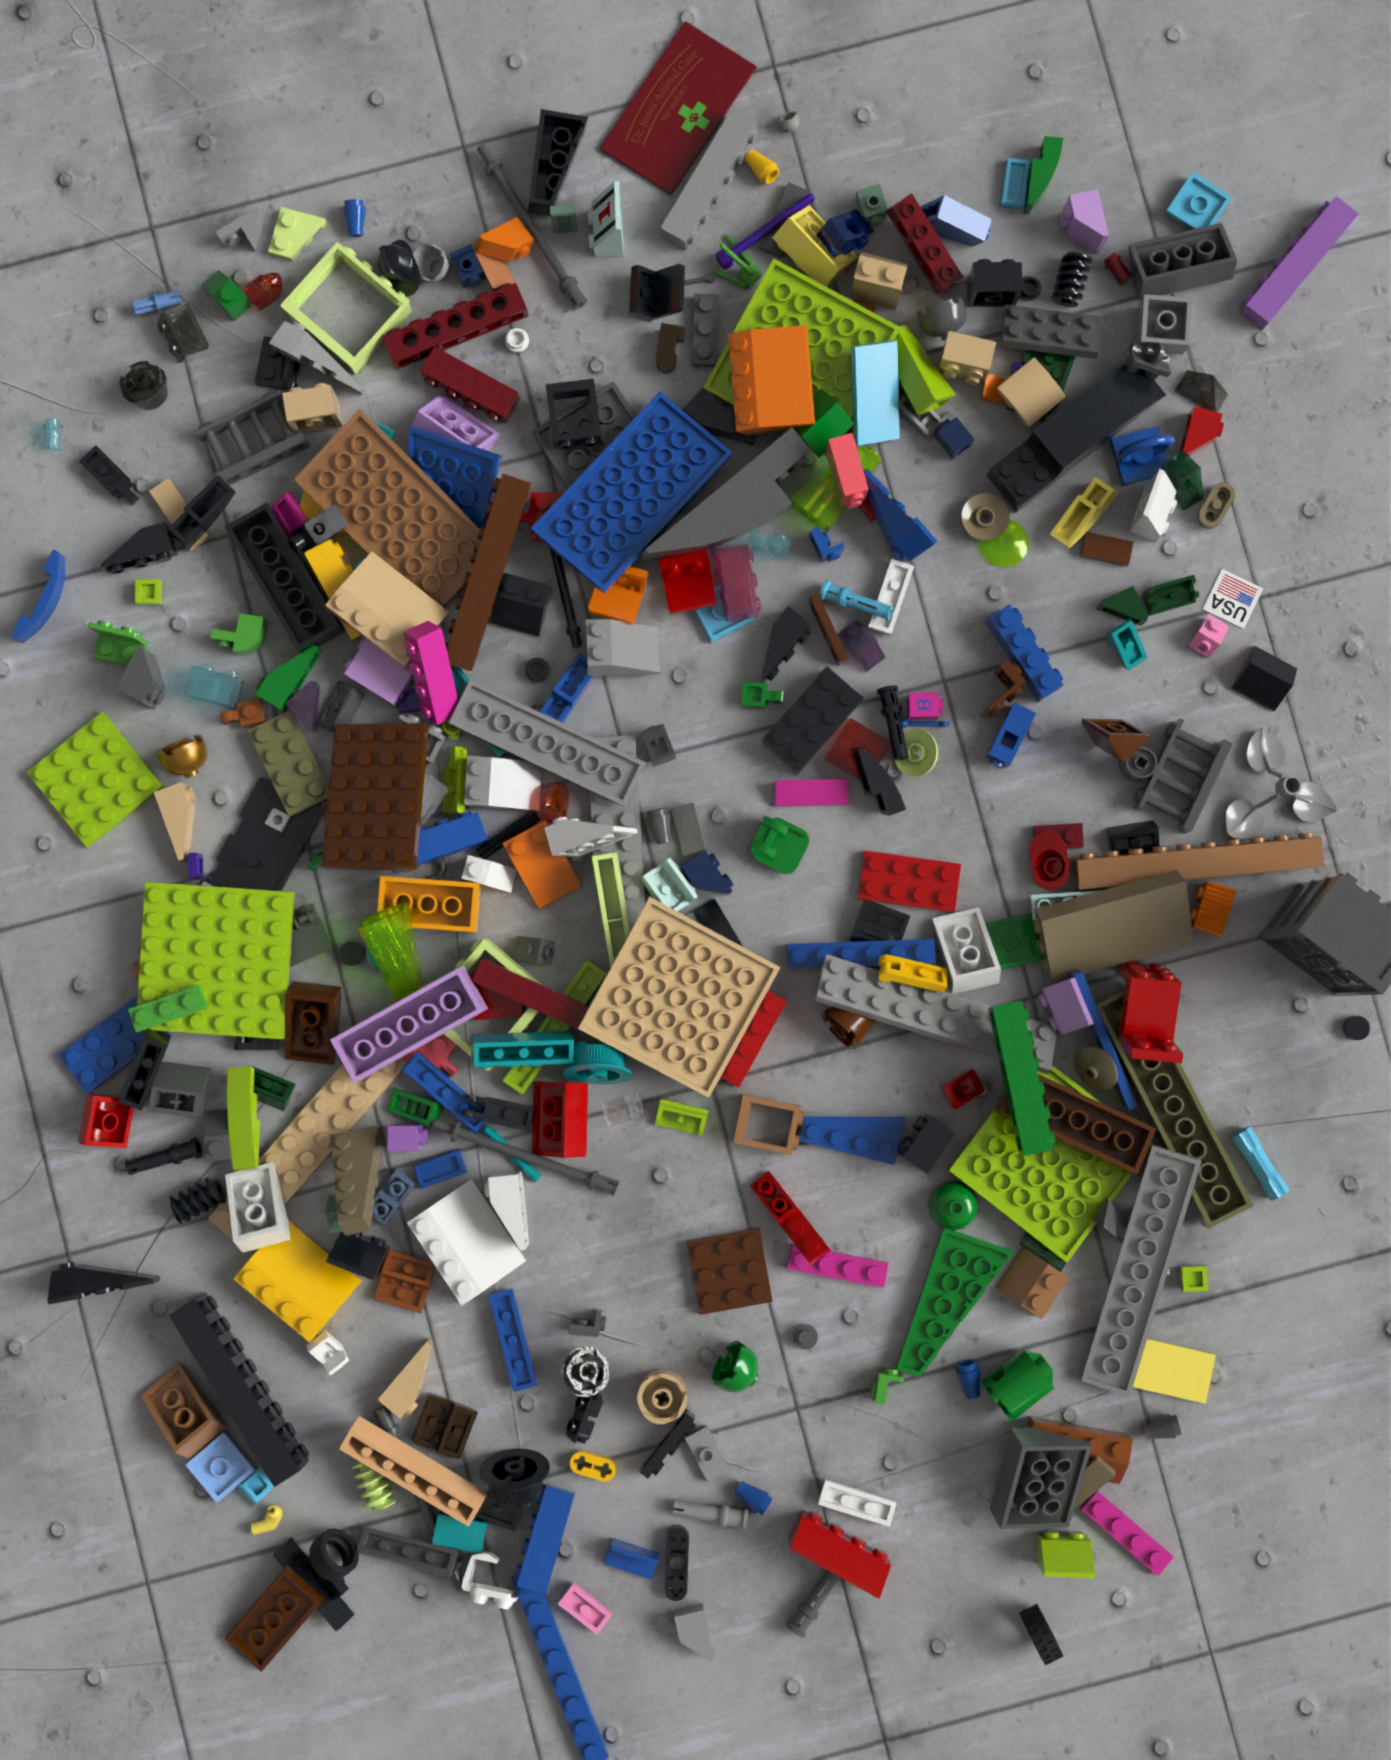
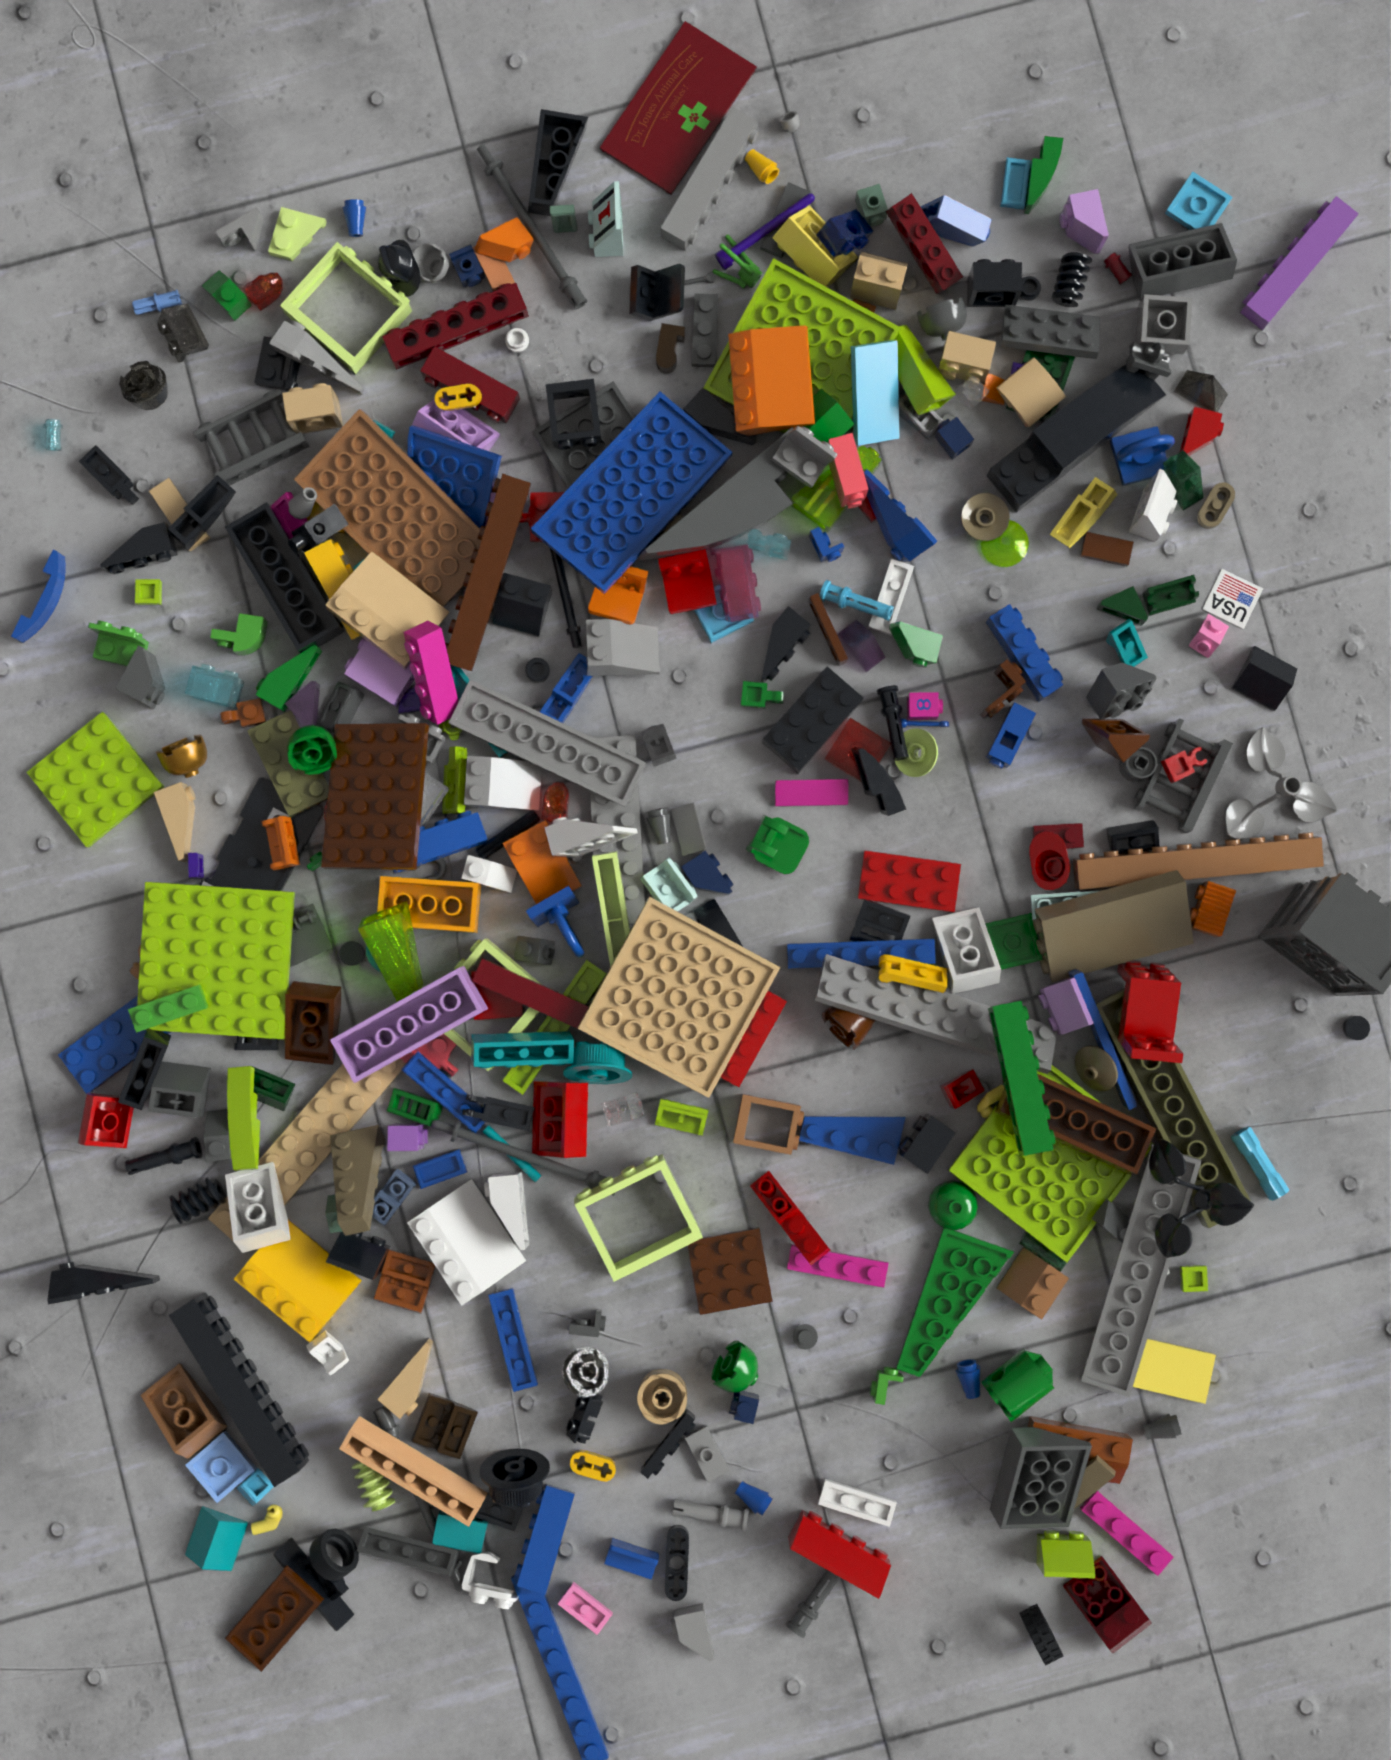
none -> teal slope [185,1506,249,1571]
none -> orange hinge [262,816,300,871]
none -> green cylinder [287,725,337,775]
none -> light grey cone [288,487,317,519]
none -> yellow beam [435,384,482,411]
none -> blue tile [526,886,585,958]
none -> yellowish green window [574,1154,703,1282]
none -> dark blue brick [729,1391,759,1424]
none -> light grey bracket [771,426,838,488]
none -> slope [889,621,943,668]
none -> clear bracket [955,375,989,410]
none -> light yellow arm [977,1084,1005,1118]
none -> dark red slope [1063,1556,1152,1654]
none -> dark grey slope [1086,662,1157,720]
none -> black plant [1149,1139,1254,1258]
none -> red plate [1160,747,1207,783]

